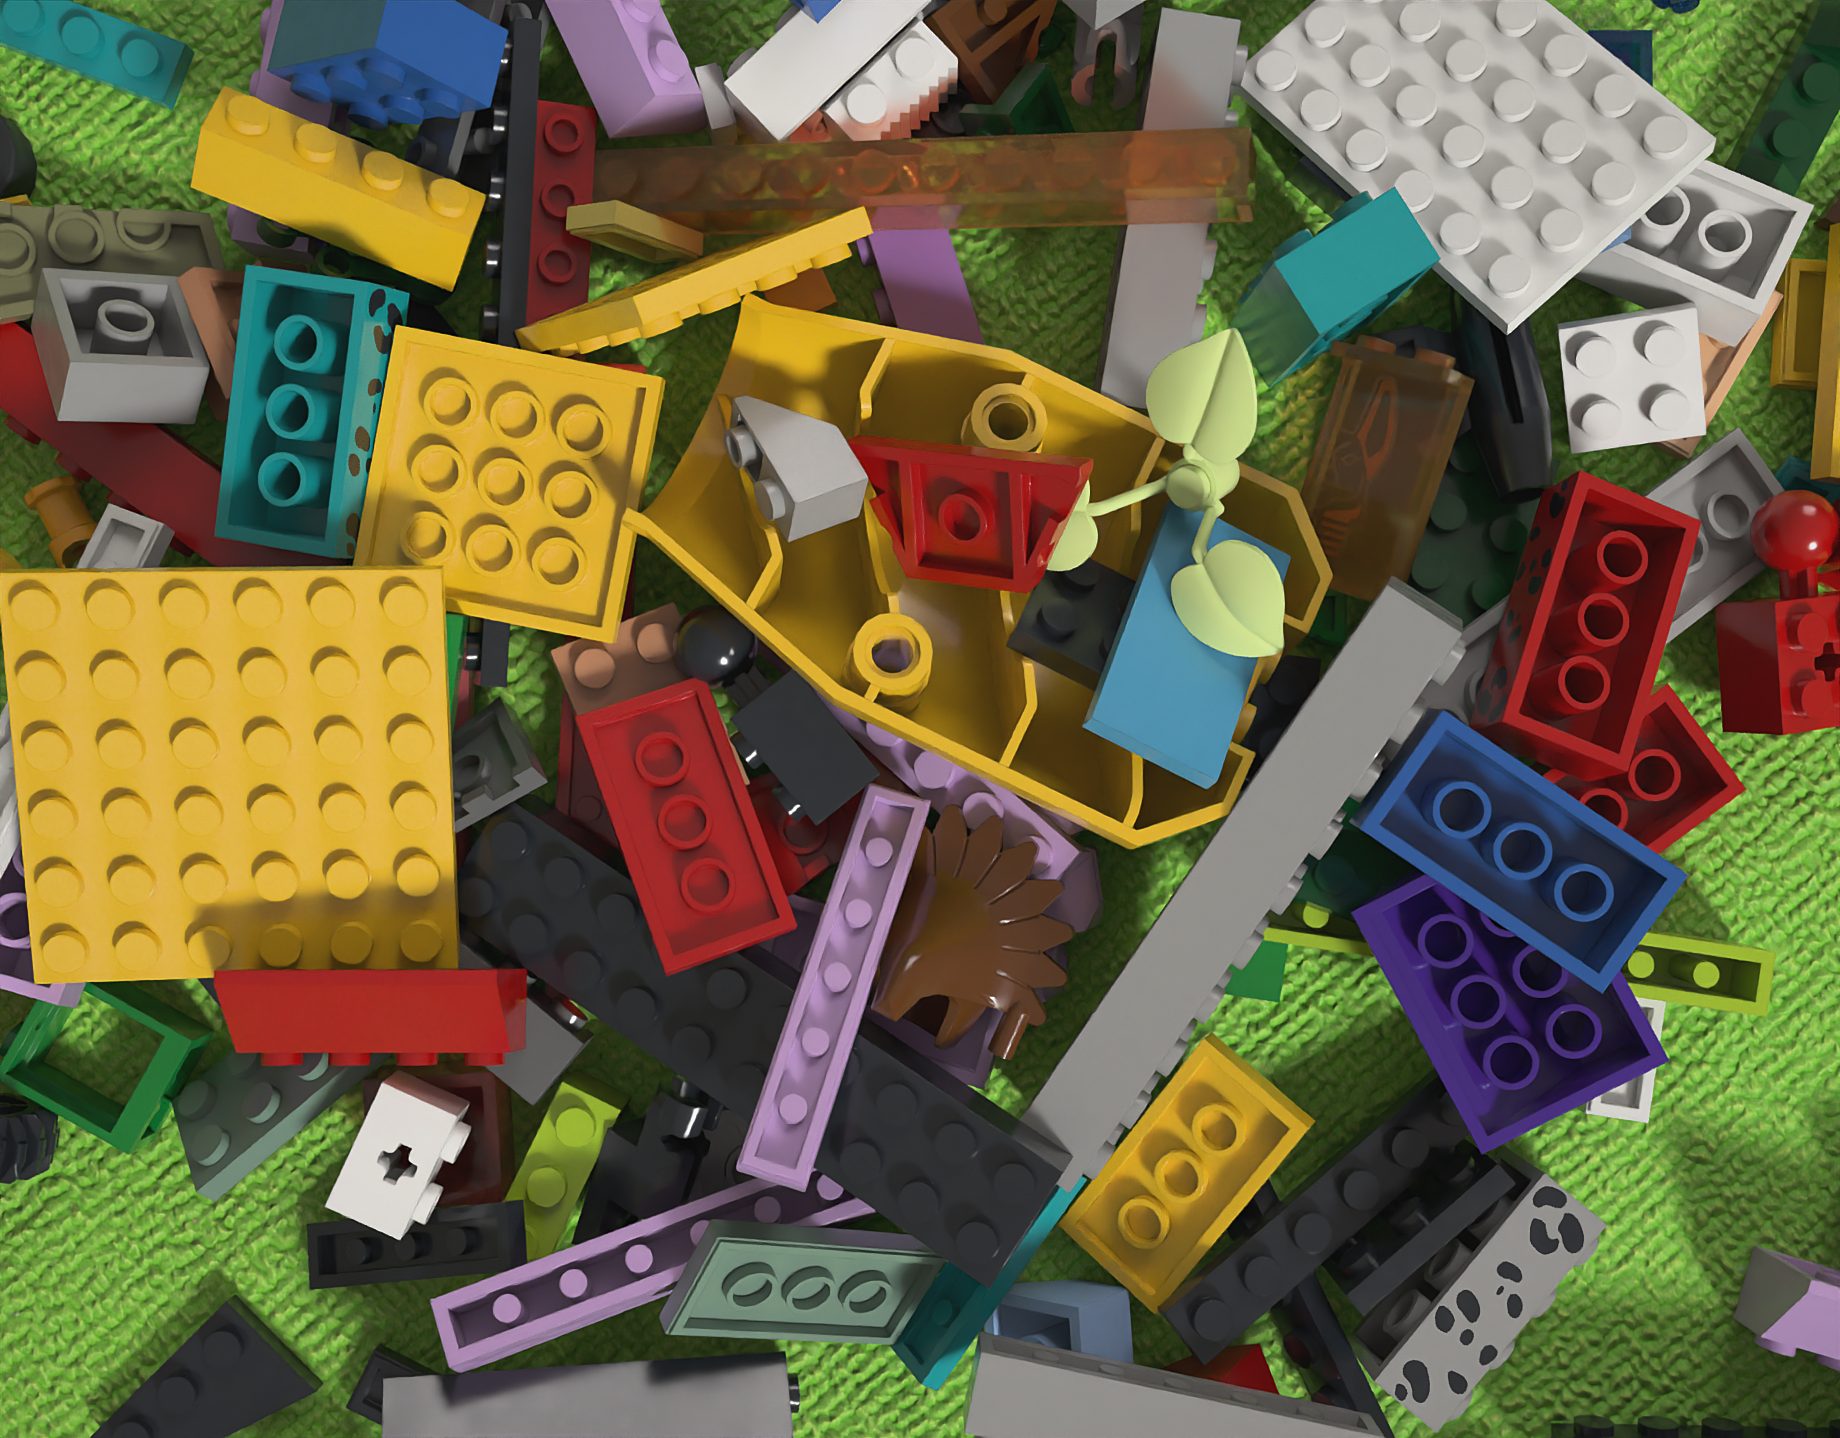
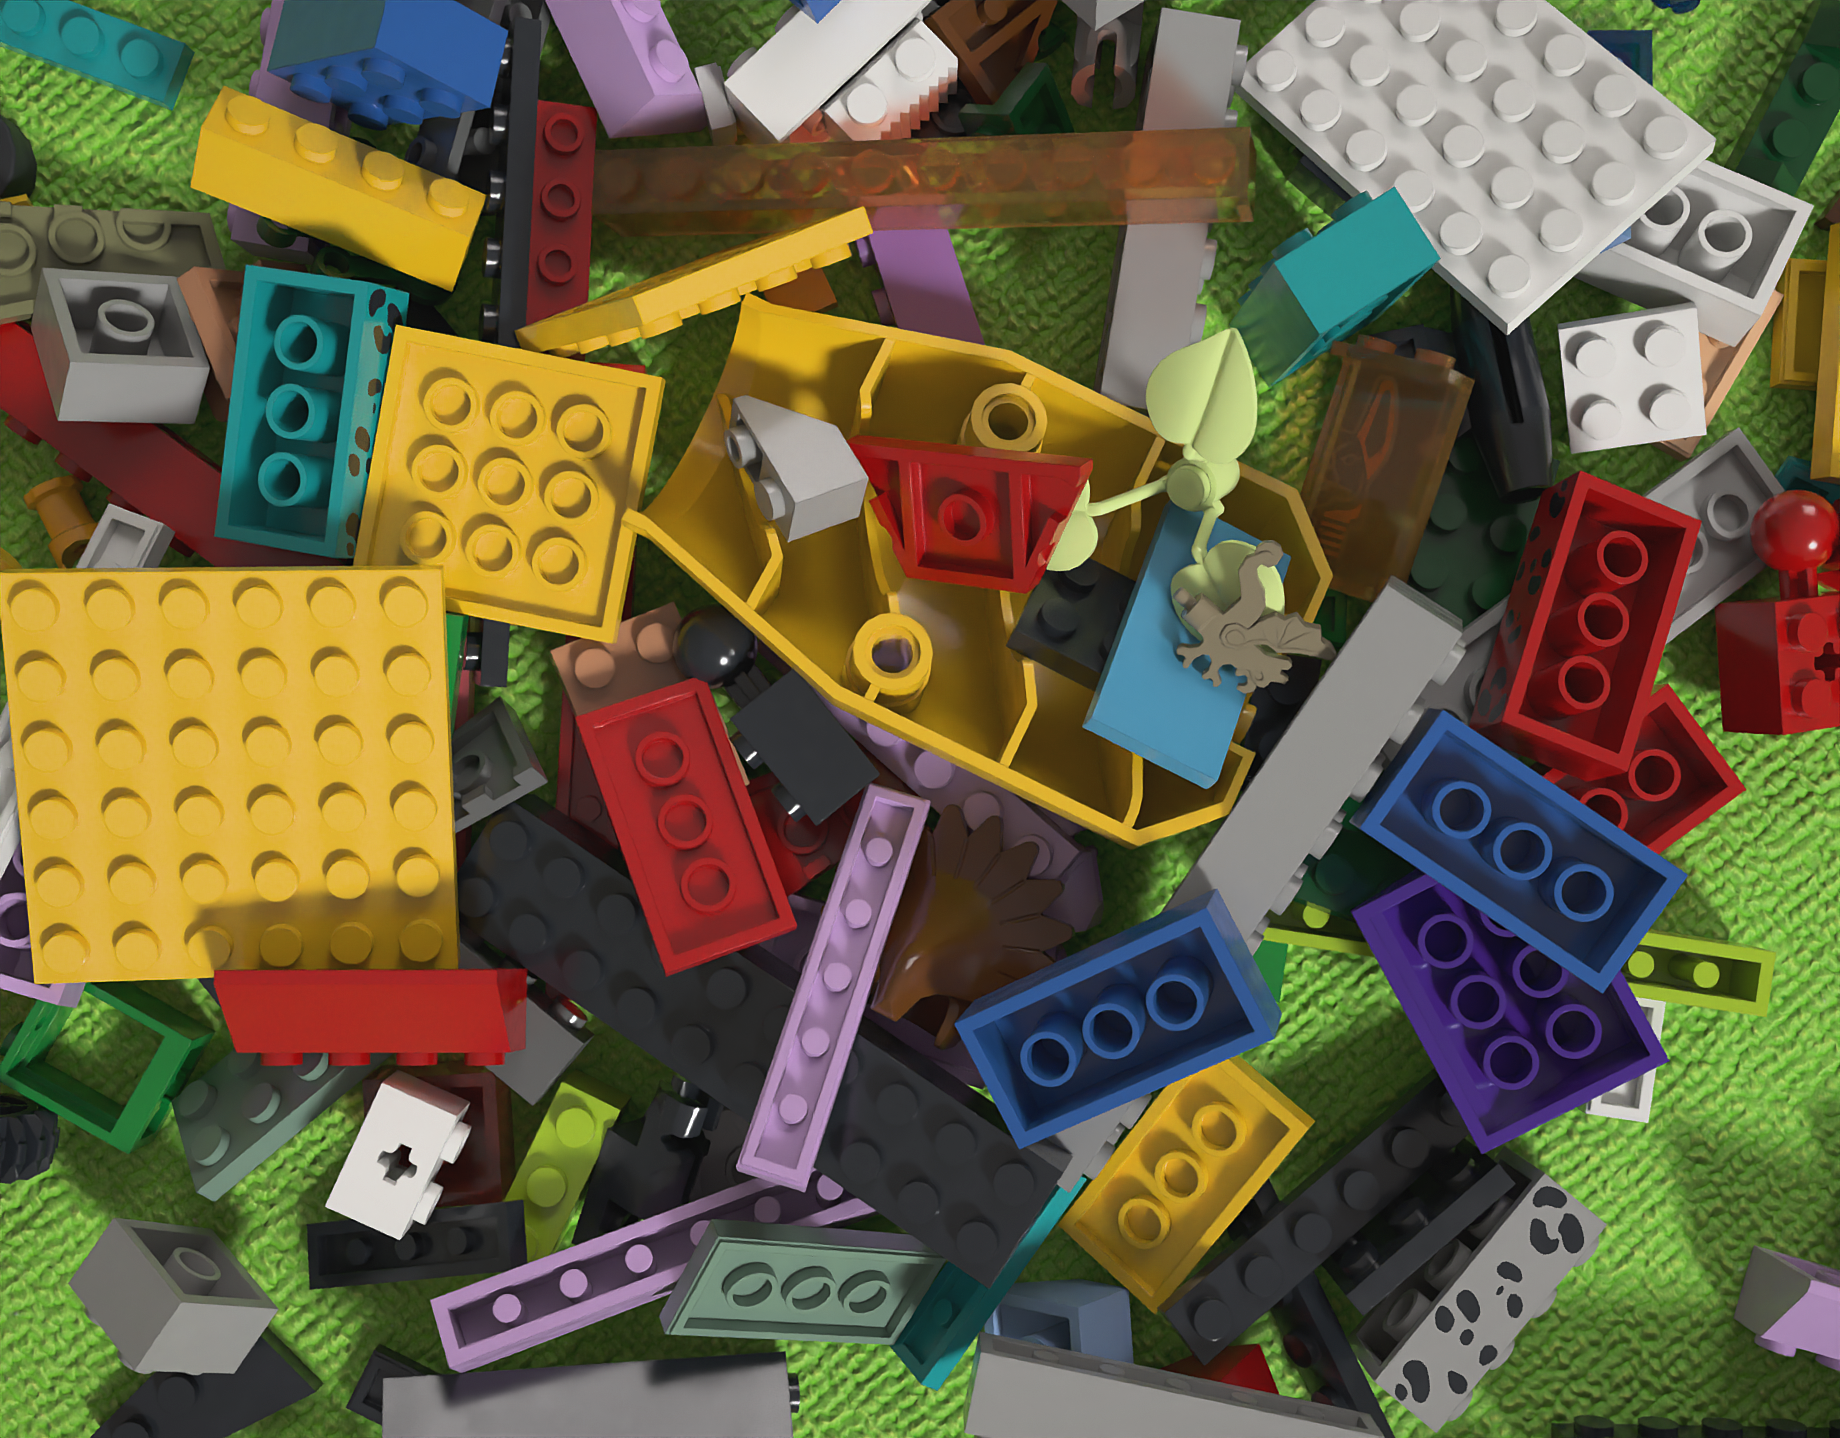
light yellow tile [566,200,704,264] -> none
none -> light grey brick [68,1218,278,1375]
none -> blue brick [954,888,1282,1149]
none -> dark tan piece [1173,540,1336,694]

